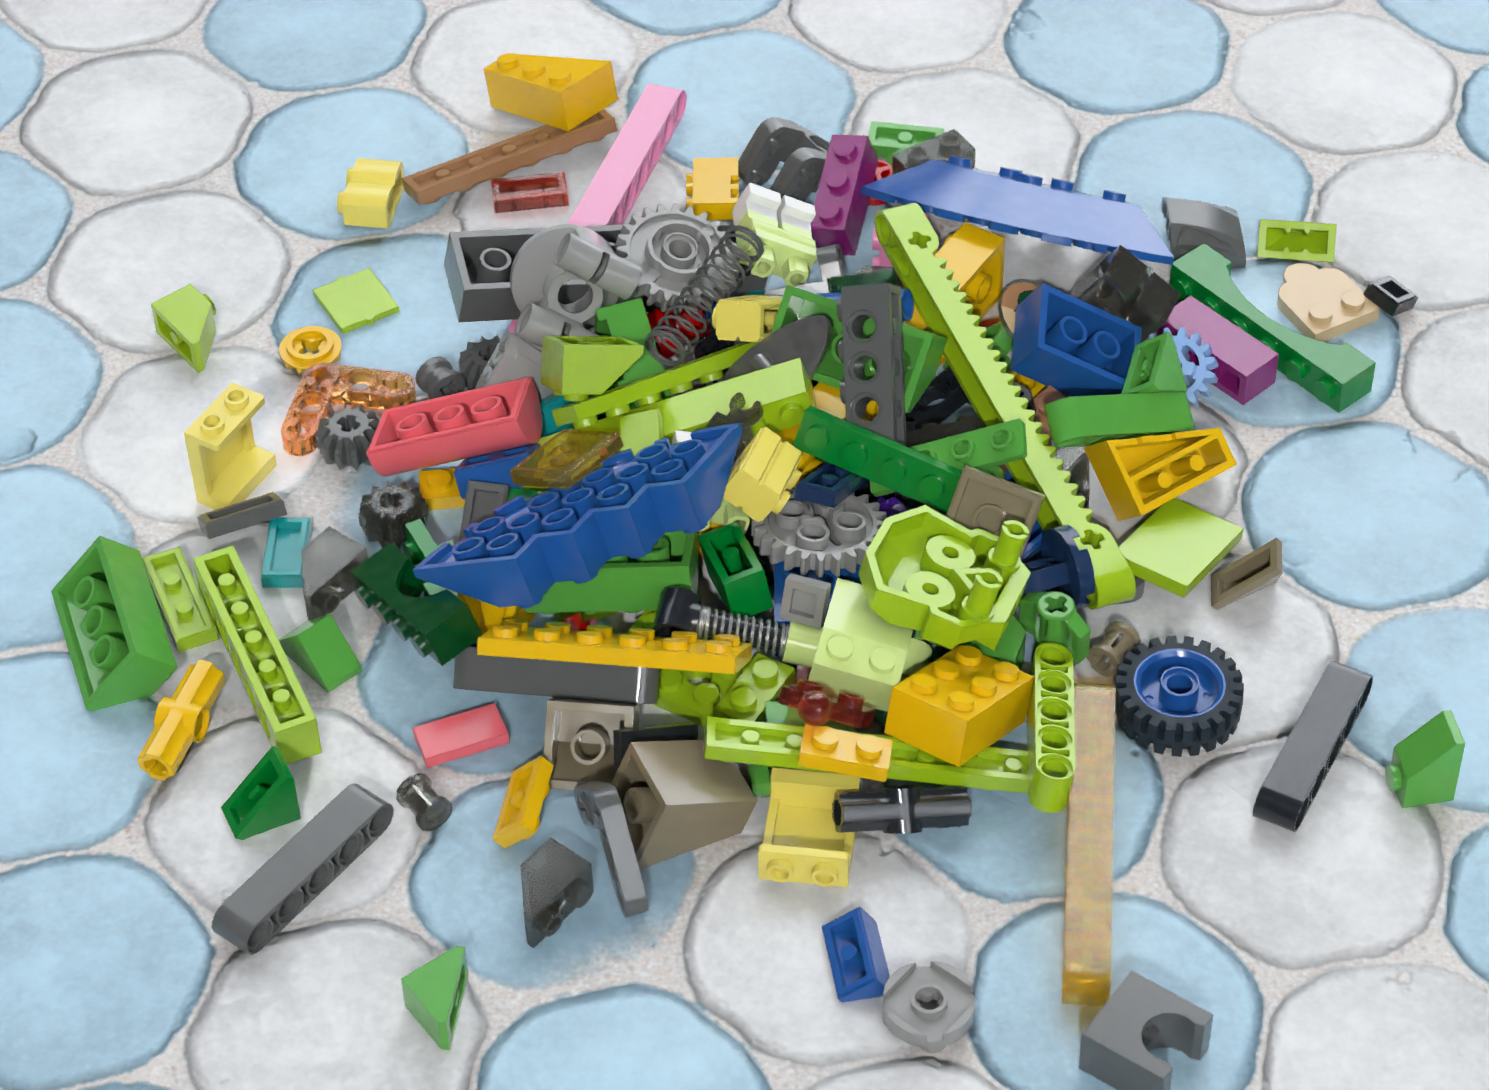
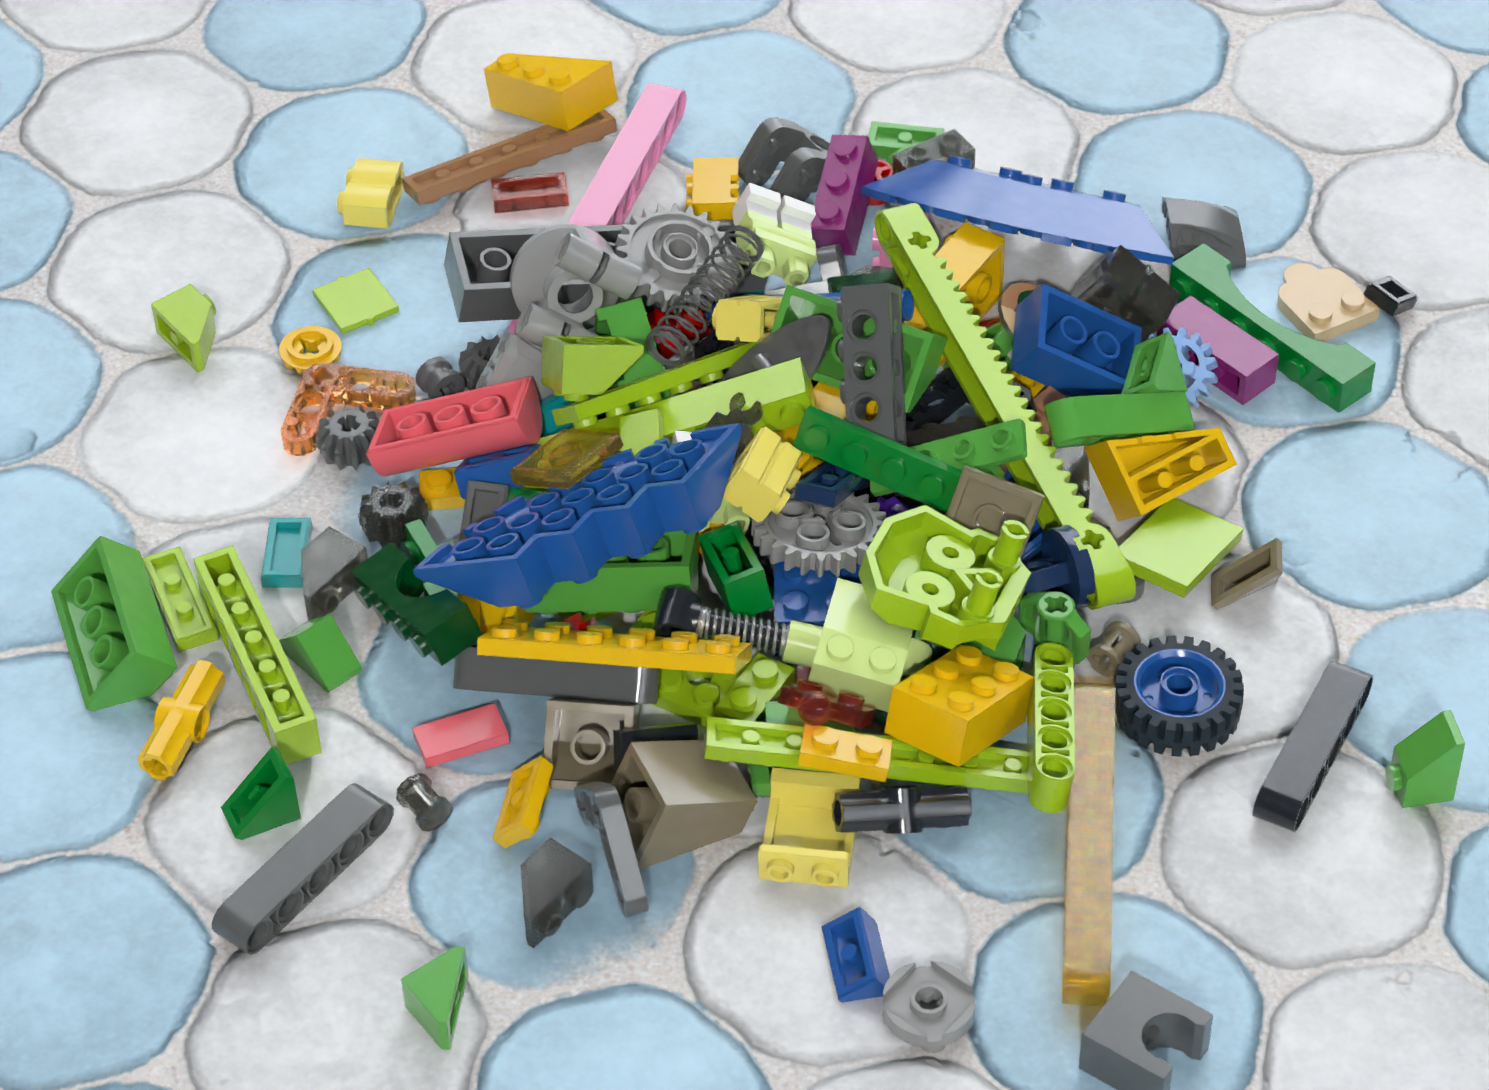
light yellow panel [184,383,277,510] -> none
dark grey tile [197,492,287,539] -> none
light grey tile [780,573,831,629] -> none
lime slope [1257,219,1337,262] -> none

